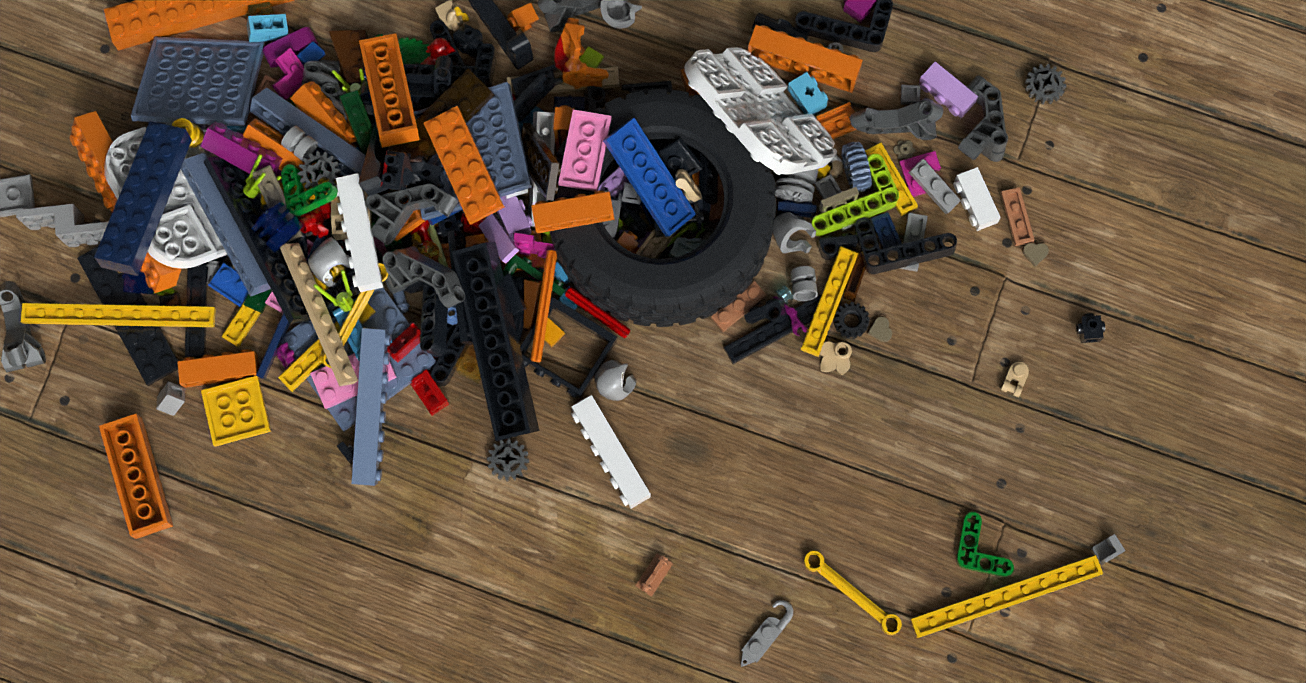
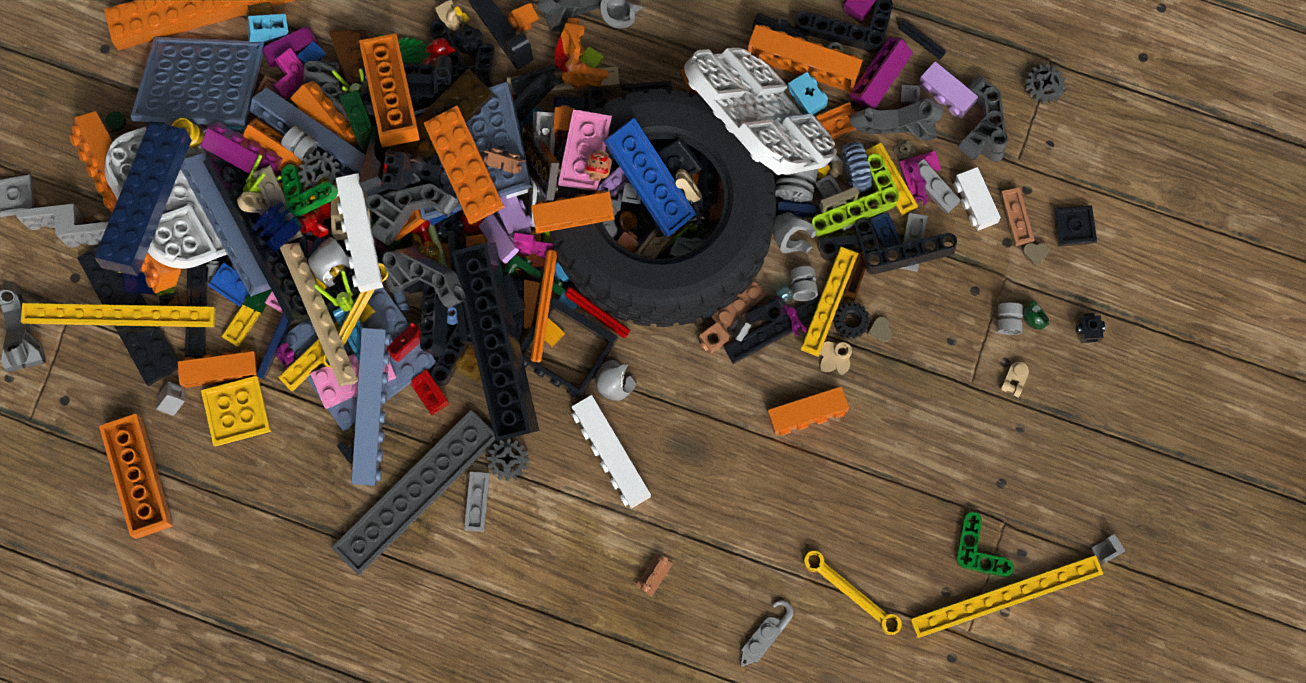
none -> dark green tile [106,112,126,131]
none -> tan plate [237,192,270,215]
none -> dark grey plate [331,410,496,576]
none -> light grey plate [464,472,490,532]
none -> nougat hinge [484,147,526,174]
none -> nougat head [584,150,612,181]
none -> reddish brown tile [618,211,637,230]
none -> nougat brick [699,322,729,354]
none -> flat silver plate [727,316,751,341]
none -> orange brick [767,386,849,436]
none -> magenta brick [849,37,913,109]
none -> black axle [898,20,946,59]
none -> magenta piece [904,160,929,207]
none -> light grey wheel [997,303,1023,335]
none -> dark green hair [1023,300,1049,330]
none -> black plate [1053,205,1097,247]

